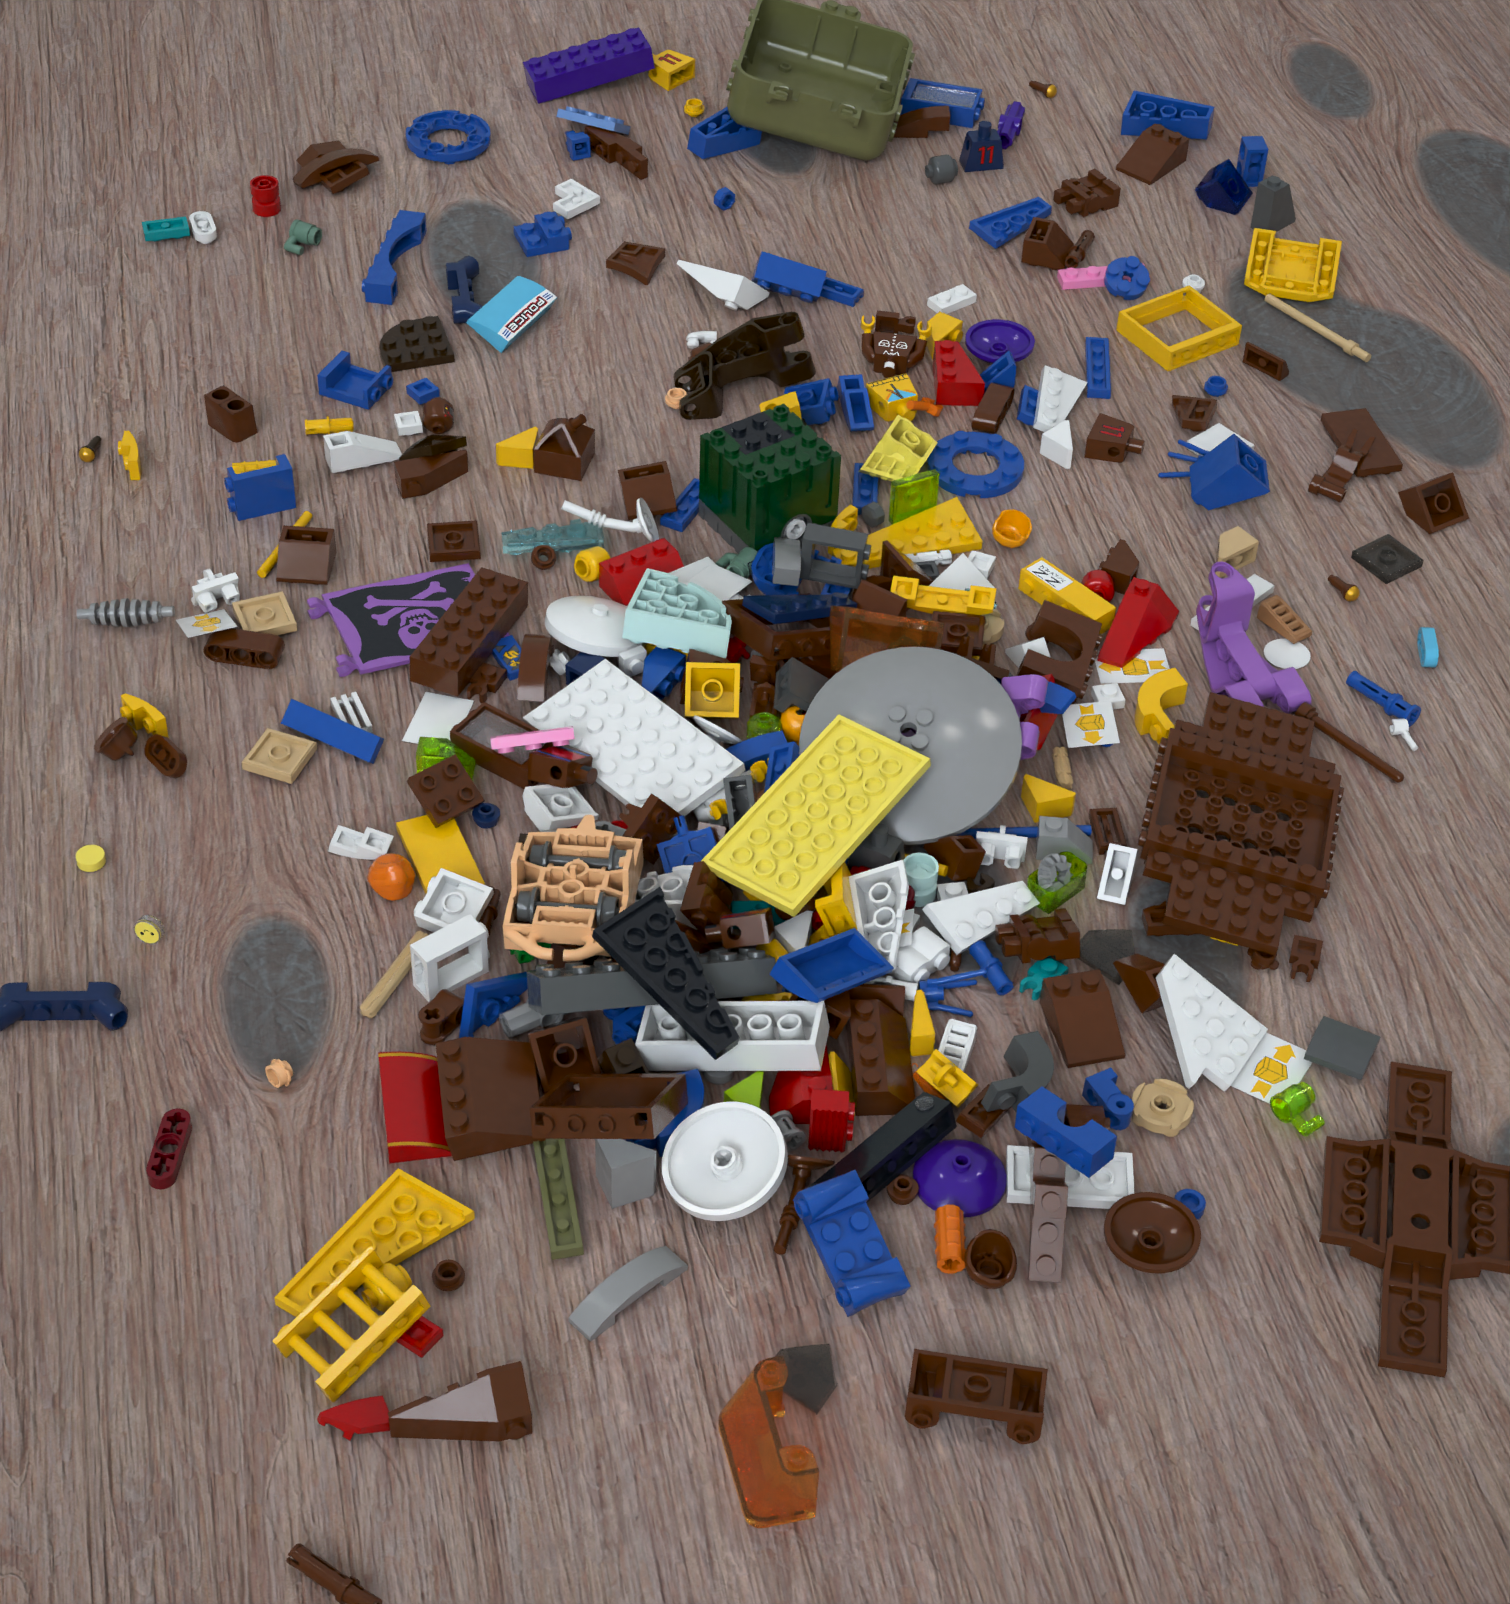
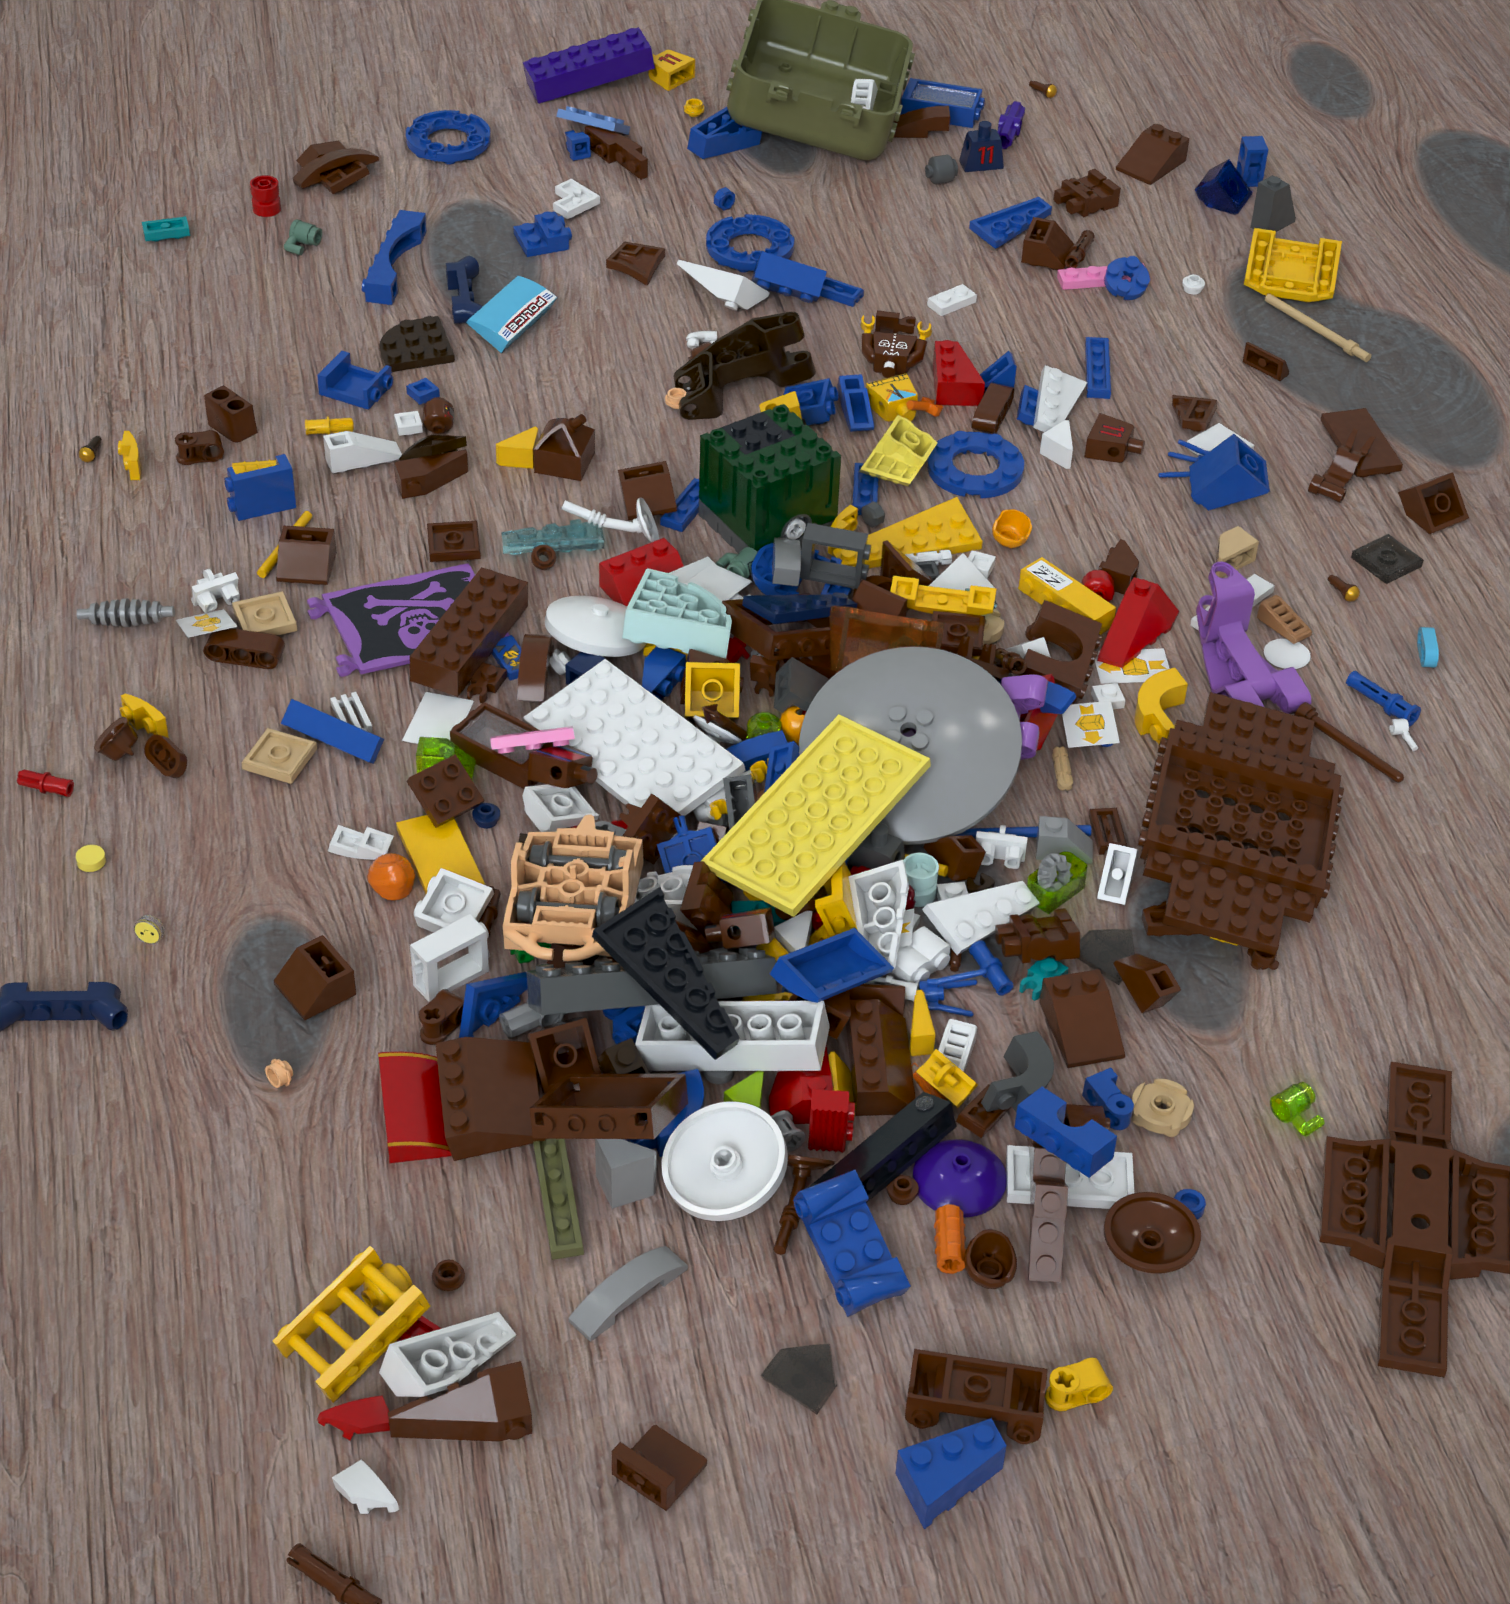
dark red beam [146,1108,192,1190] -> none
white plate [189,211,217,244] -> none
yellow wing [274,1168,475,1317] -> none
tan axle [360,931,429,1018] -> none
yellow head [574,546,611,582] -> none
white plate [619,645,647,677] -> none
clear orange windscreen [718,1355,819,1528] -> none
reddish brown hips [749,682,778,730] -> none
clear neon green tile [889,469,940,524] -> none
yellow slope [925,311,963,360] -> none
dark purple dish [965,319,1035,364] -> none
yellow slope [1021,774,1076,823] -> none
yellow window [1116,285,1242,371] -> none
blue wedge [1121,90,1214,139] -> none
white wing [1156,954,1268,1092] -> none
blue plate [1204,376,1228,397] -> none
white sticker [1231,1032,1312,1110] -> none
reddish brown plate [1289,935,1323,982] -> none
dark grey slope [1304,1016,1381,1080] -> none
none -> red axle [17,769,74,797]
none -> reddish brown piece [175,430,224,465]
none -> reddish brown slope [274,935,356,1021]
none -> white slope [332,1460,399,1514]
none -> white wedge [379,1312,516,1397]
none -> reddish brown bracket [611,1425,707,1511]
none -> reddish brown piece [702,704,750,741]
none -> blue plate [706,214,794,273]
none -> white slope [851,79,878,110]
none -> blue wedge [895,1418,1007,1529]
none -> reddish brown pin [994,648,1027,675]
none -> yellow piece [1045,1357,1113,1412]

